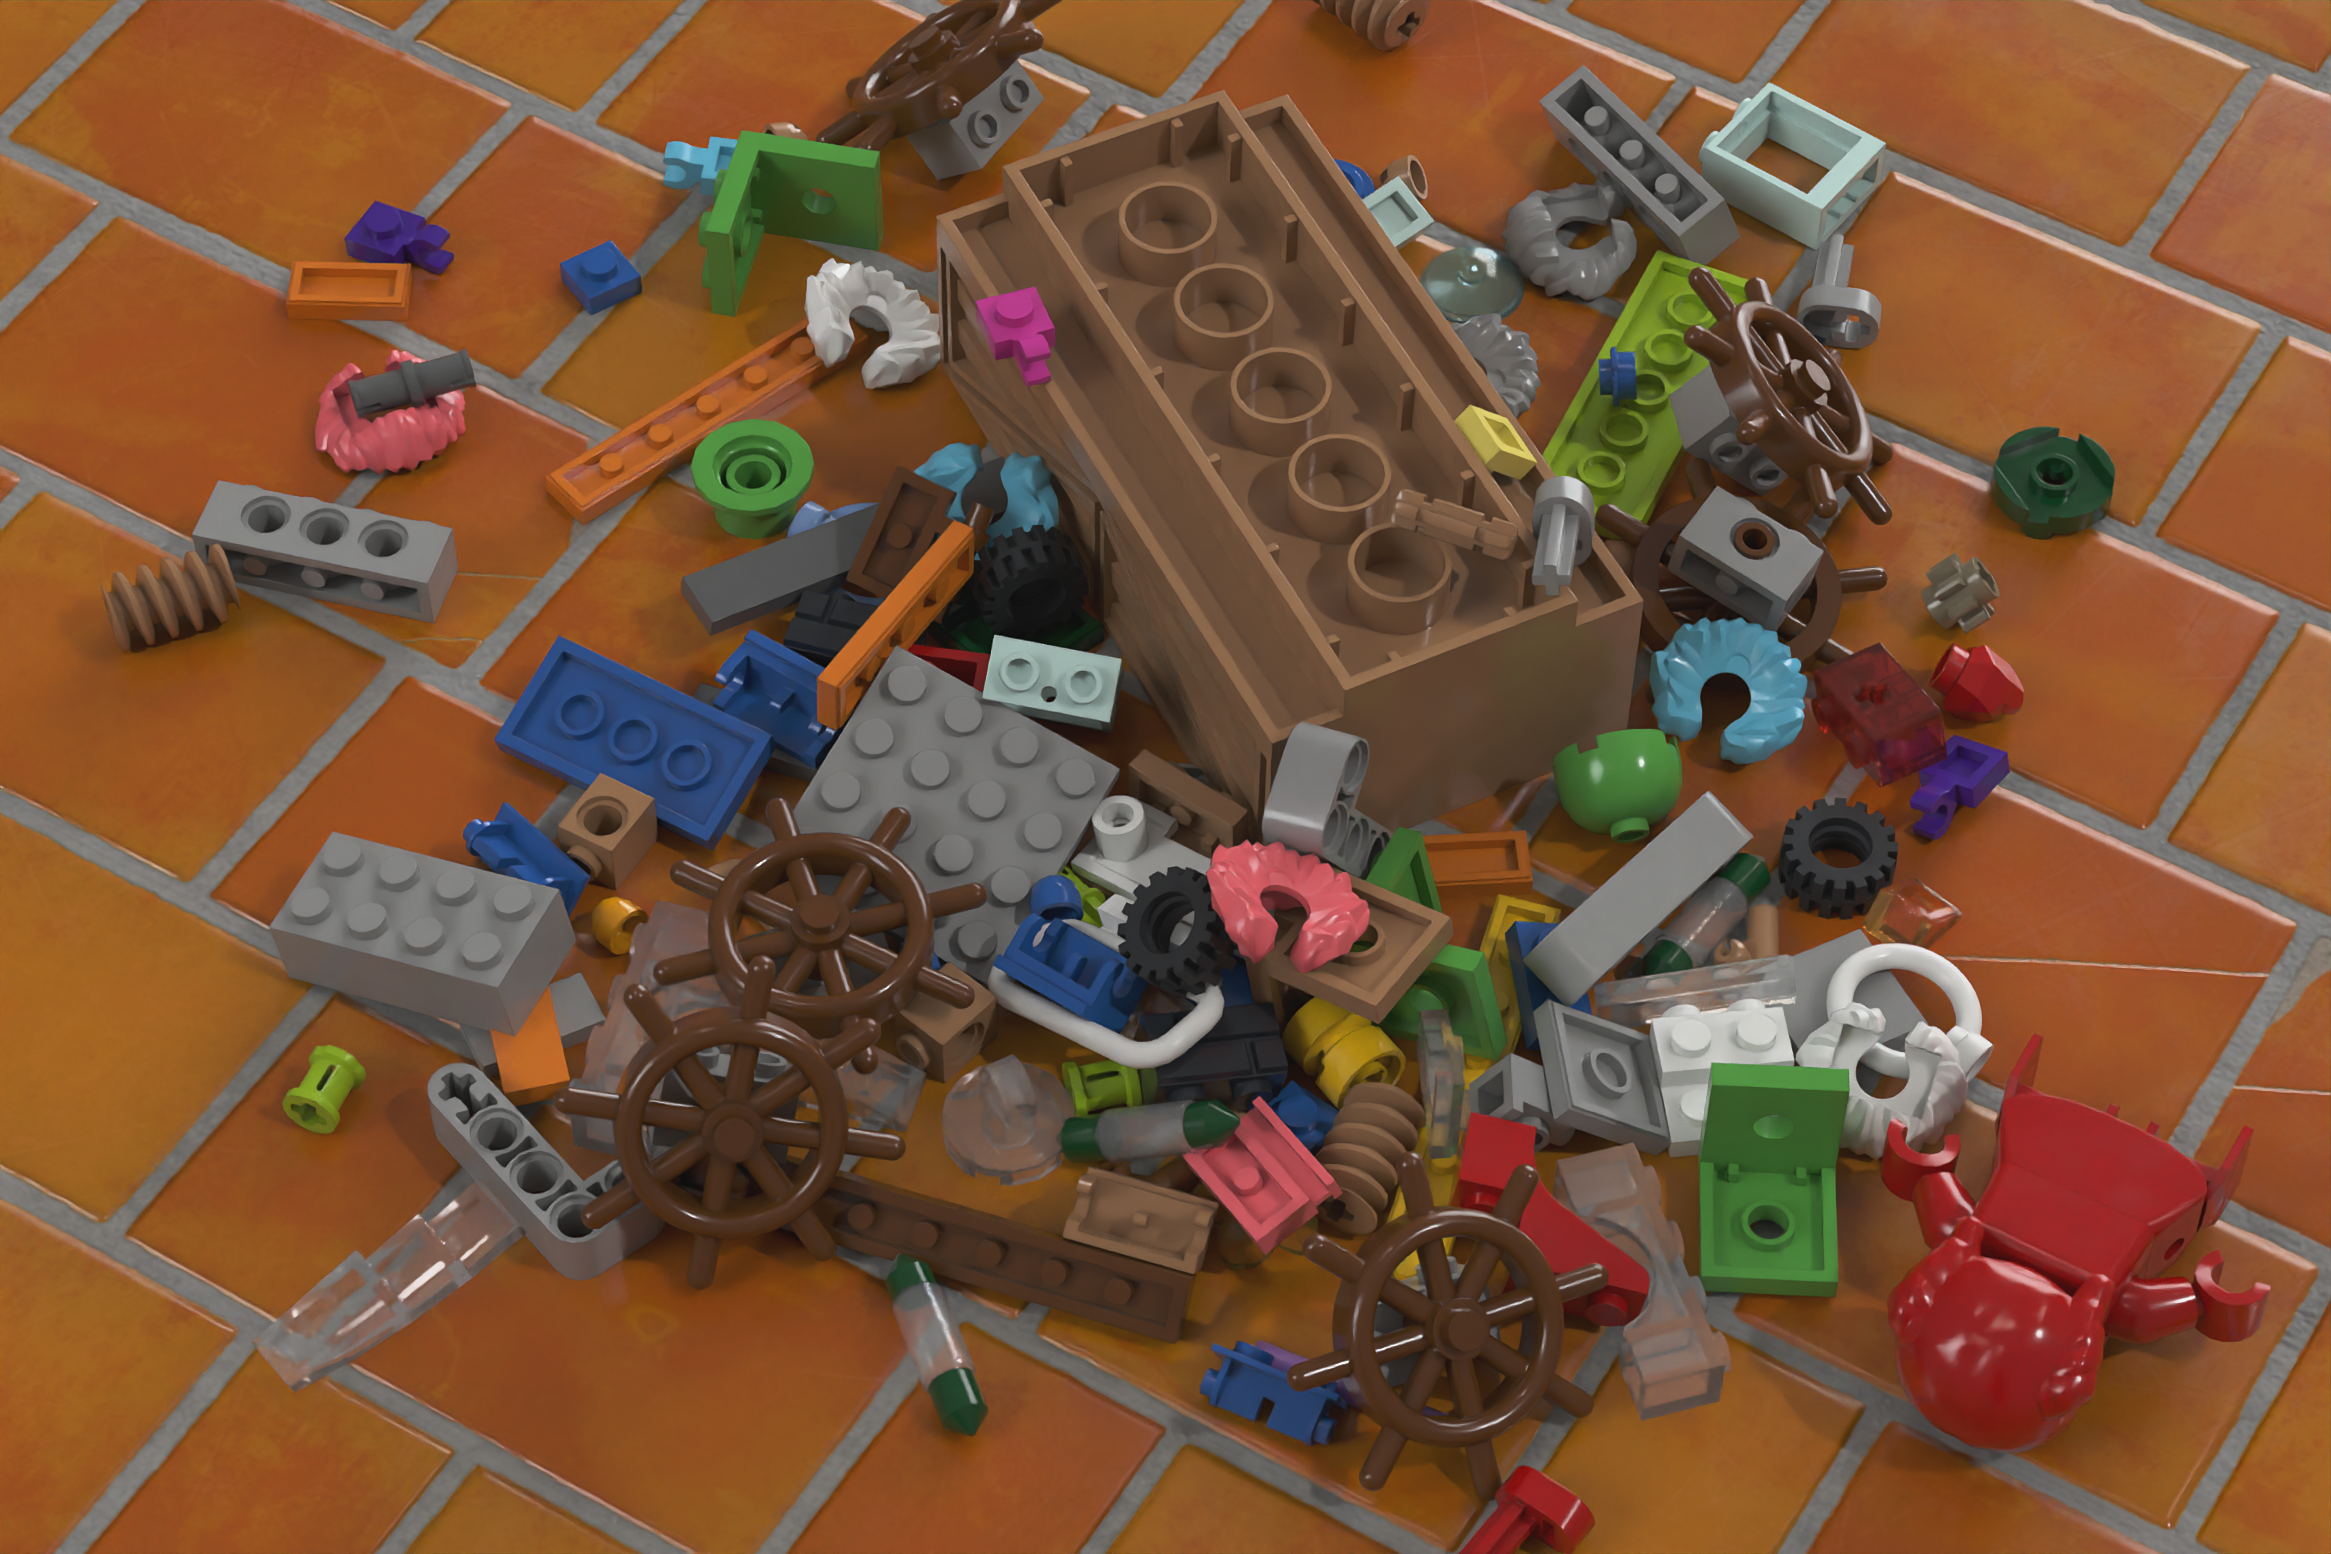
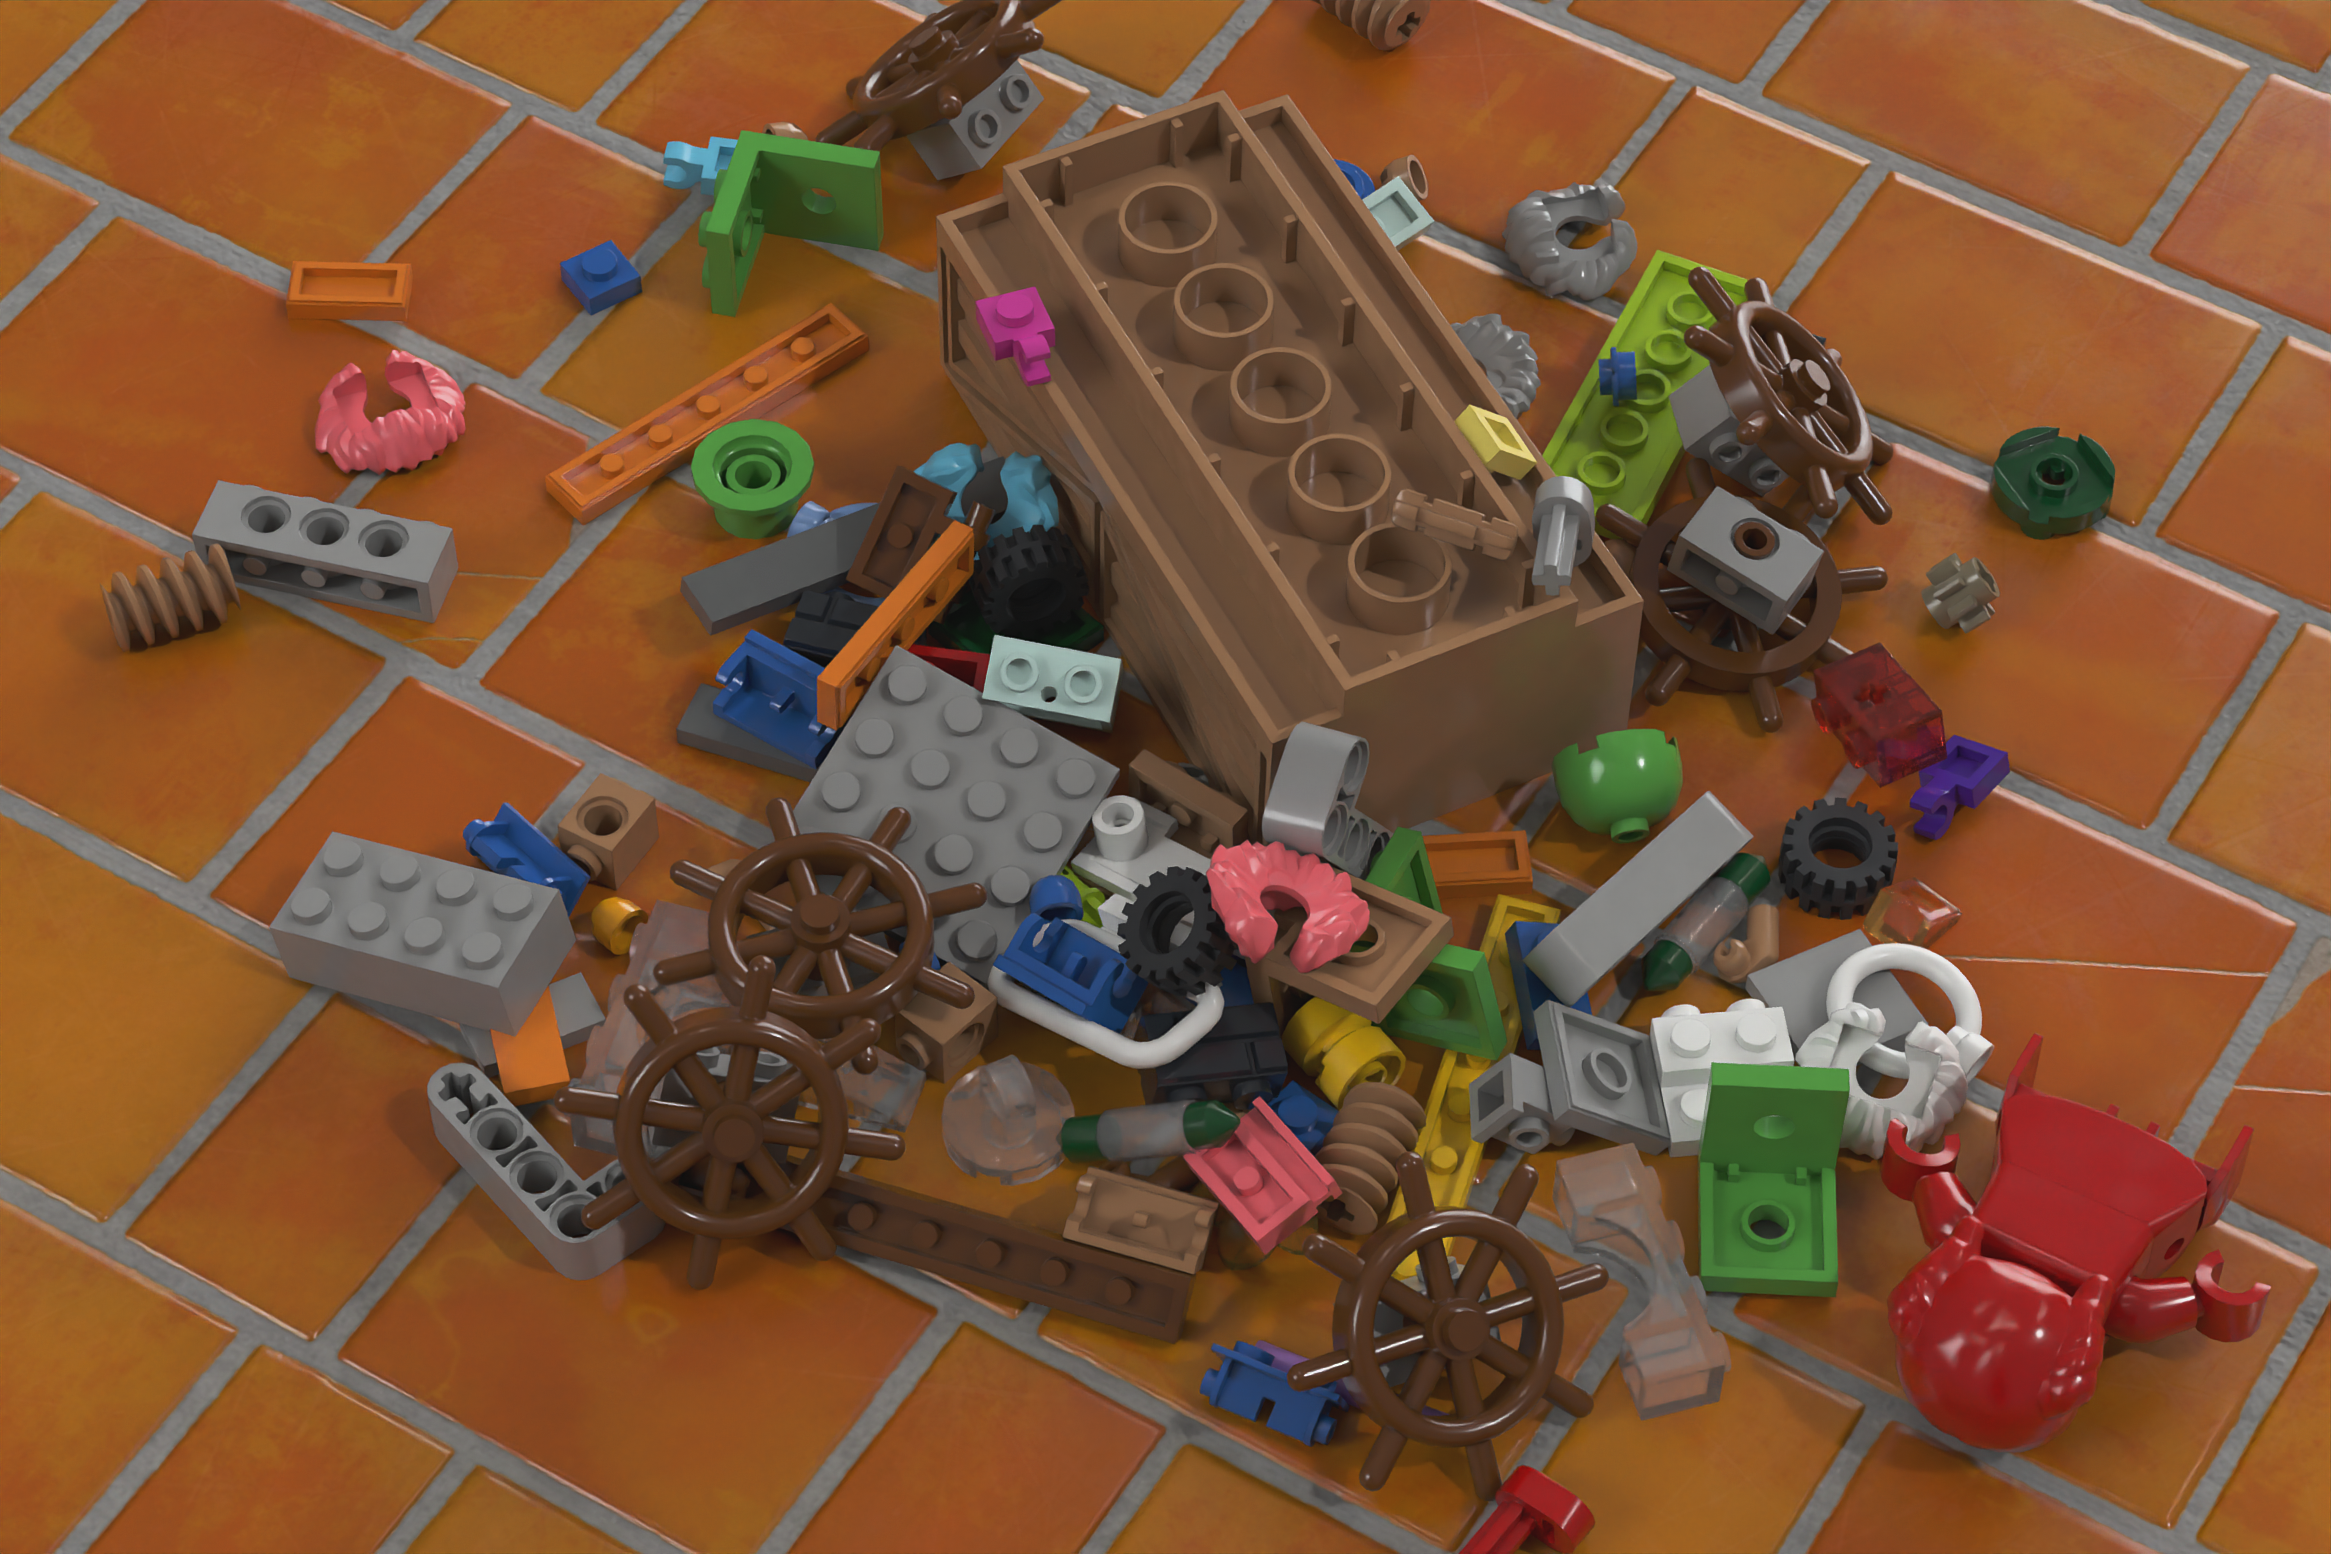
clear slope [252,1179,527,1392] -> none
lime bush [282,1045,367,1134] -> none
dark purple plate [344,201,454,274] -> none
dark grey pin [348,349,476,419] -> none
blue plate [494,636,777,851] -> none
white piece [804,258,940,389] -> none
piece [885,1254,988,1437] -> none
lime bush [1062,1059,1142,1117] -> none
clear wing [1416,1009,1471,1159] -> none
clear light blue piece [1419,246,1524,324] -> none
red arch [1448,1112,1650,1329] -> none
light grey brick [1539,65,1741,266] -> none
clear tile [1594,954,1797,1029] -> none
medium azure piece [1649,617,1807,765] -> none
light aqua window [1699,82,1886,250] -> none
light grey piece [1796,234,1883,348] -> none
red rock [1928,643,2024,722] -> none

